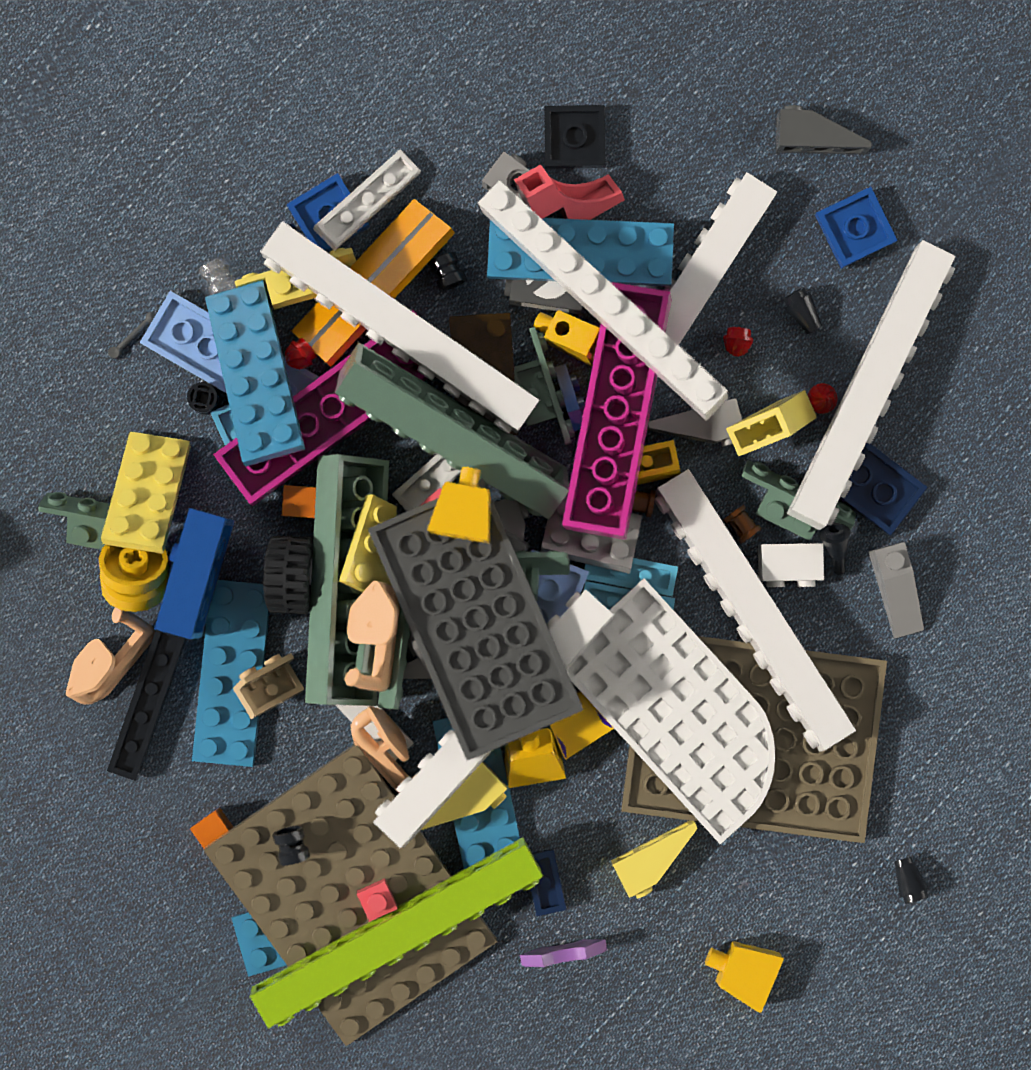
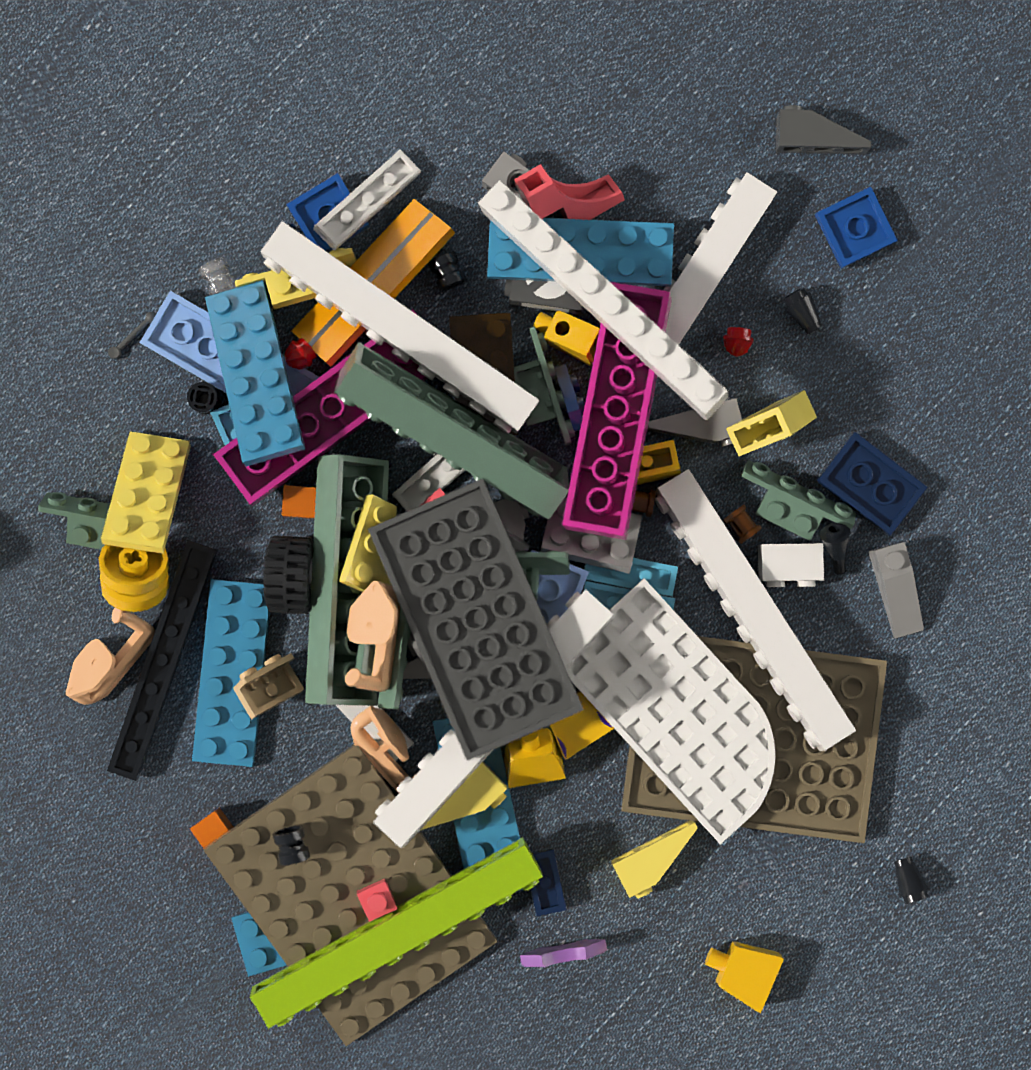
blue brick [155,508,235,639] -> none
yellow torso [428,467,491,544] -> none
black plate [544,105,606,169] -> none
white brick [787,240,955,530] -> none
red plate [807,383,838,414] -> none

